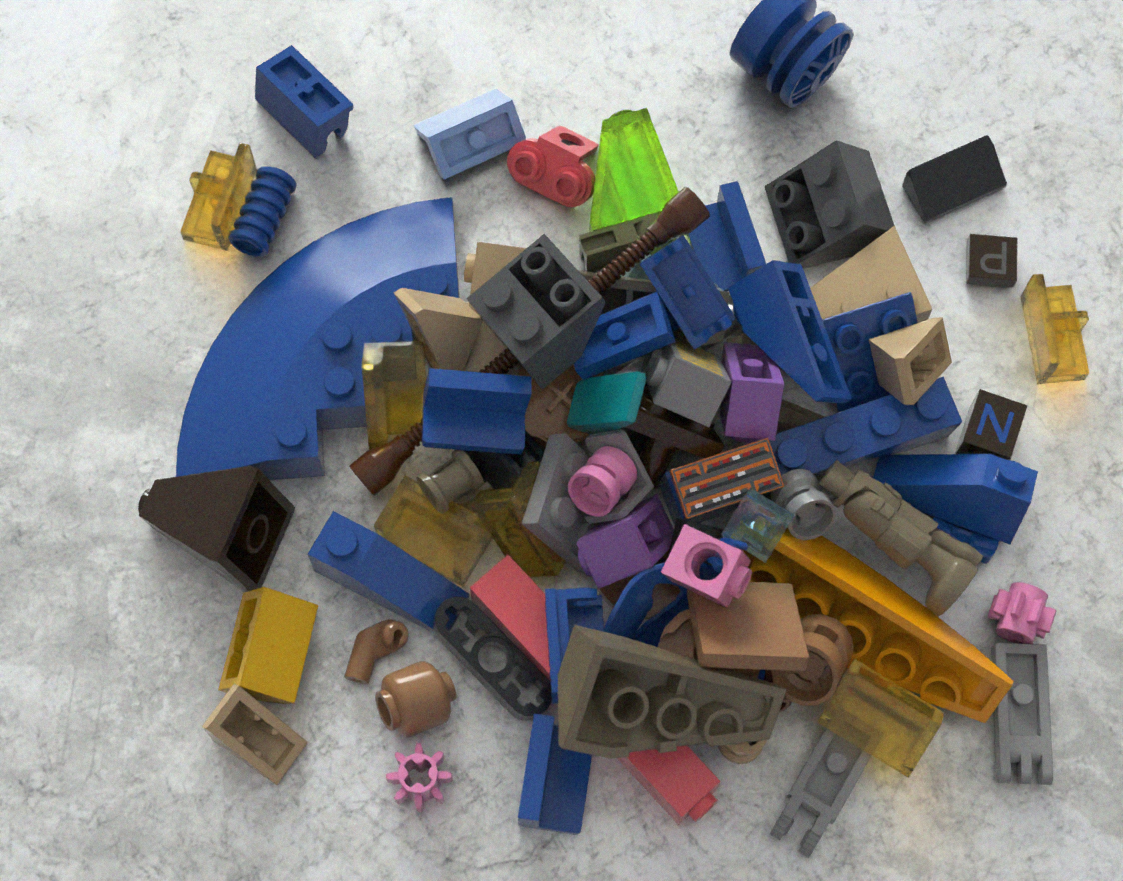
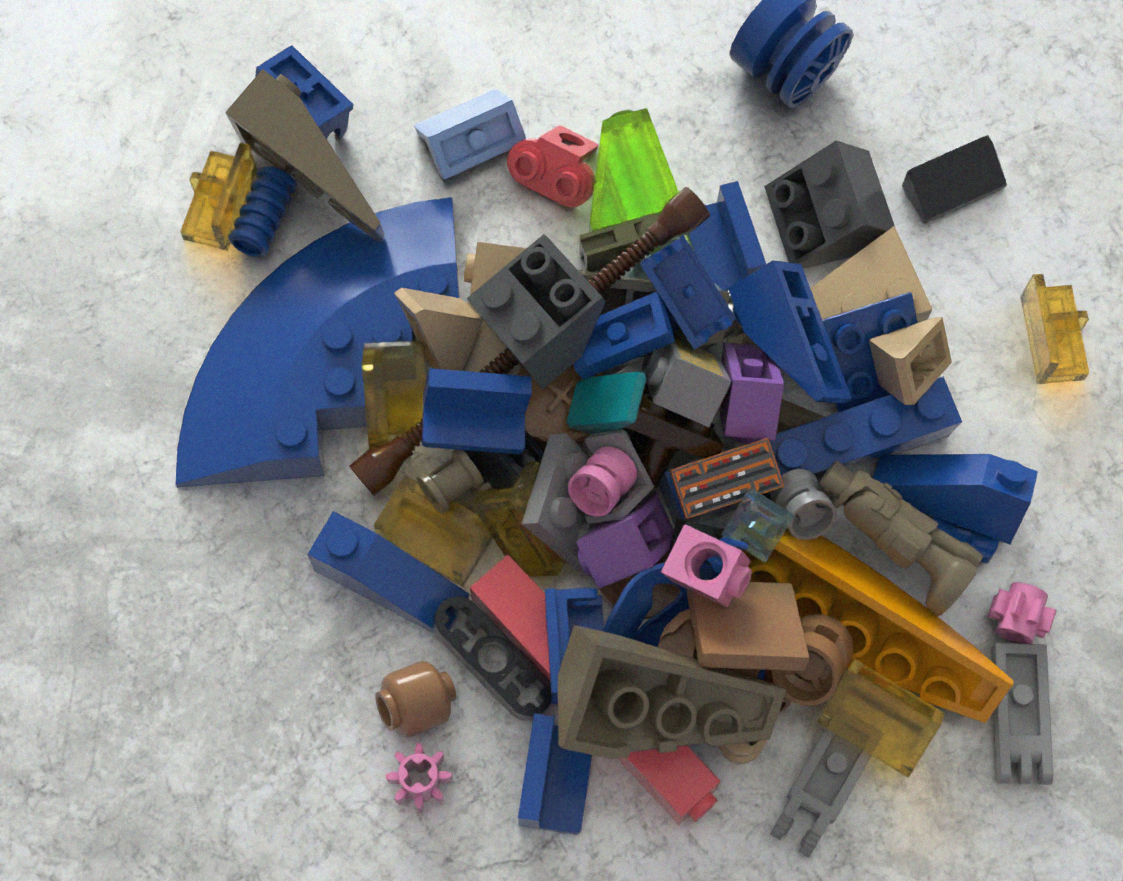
dark brown slope [138,466,295,592] -> none
tan slope [202,683,308,785] -> none
yellow brick [218,587,319,704] -> none
medium nougat arm [344,619,409,685] -> none
dark brown brick [955,389,1028,460] -> none
dark brown tile [966,234,1017,288] -> none
none -> dark tan wedge [225,69,385,242]

